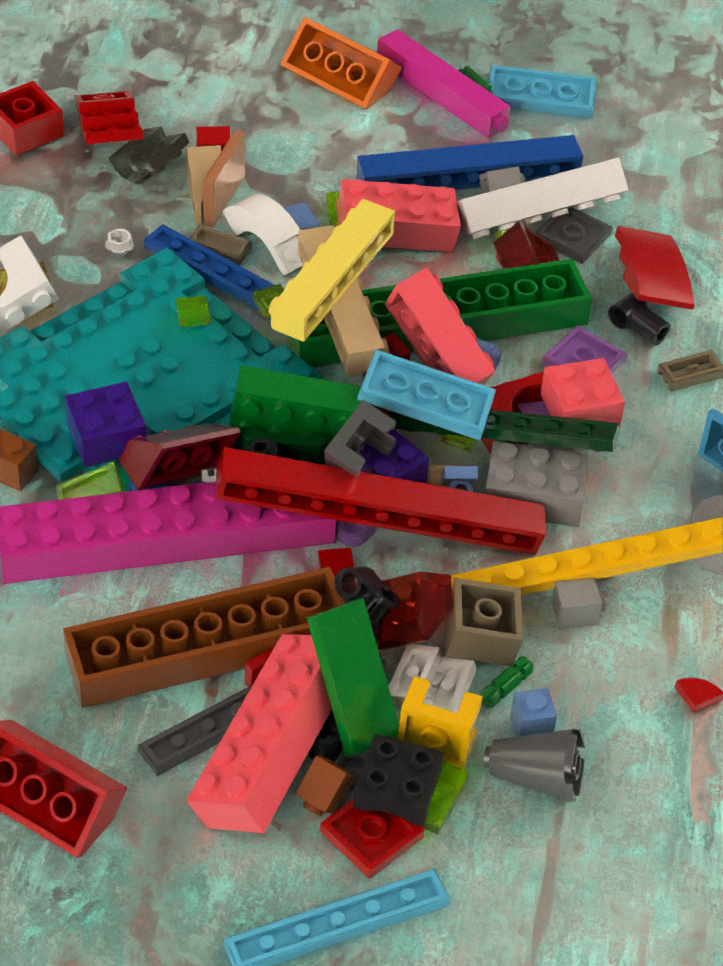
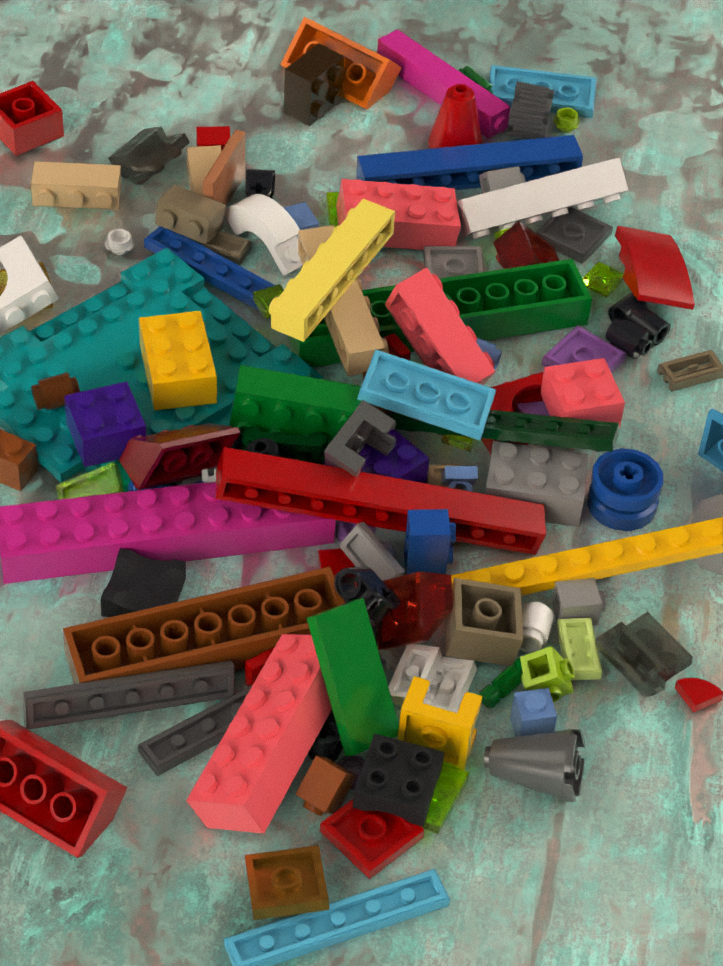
red slope [74,91,143,144] -> none
clear neon green tile [175,295,210,327] -> none
none -> dark grey tile [23,660,235,730]
none -> tan brick [31,161,122,210]
none -> reddish brown brick [31,372,80,411]
none -> black brick [100,548,186,618]
none -> yellow brick [139,311,217,411]
none -> dark tan brick [155,184,226,244]
none -> black piece [245,169,275,199]
none -> pearl gold plate [245,845,329,920]
none -> dark brown brick [284,43,345,126]
none -> light grey tile [338,522,406,588]
none -> blue brick [403,509,456,579]
none -> light grey tile [423,246,485,279]
none -> red cone [428,84,483,149]
none -> dark grey brick [506,81,554,140]
none -> white brick [520,602,554,653]
none -> lime brick [520,646,575,702]
none -> lime plate [553,108,580,132]
none -> yellowish green plate [556,618,602,681]
none -> clear neon green plate [583,261,624,298]
none -> blue wheel [587,448,663,531]
none -> clear smoke brick [595,611,693,697]
none -> black brick [605,318,652,359]

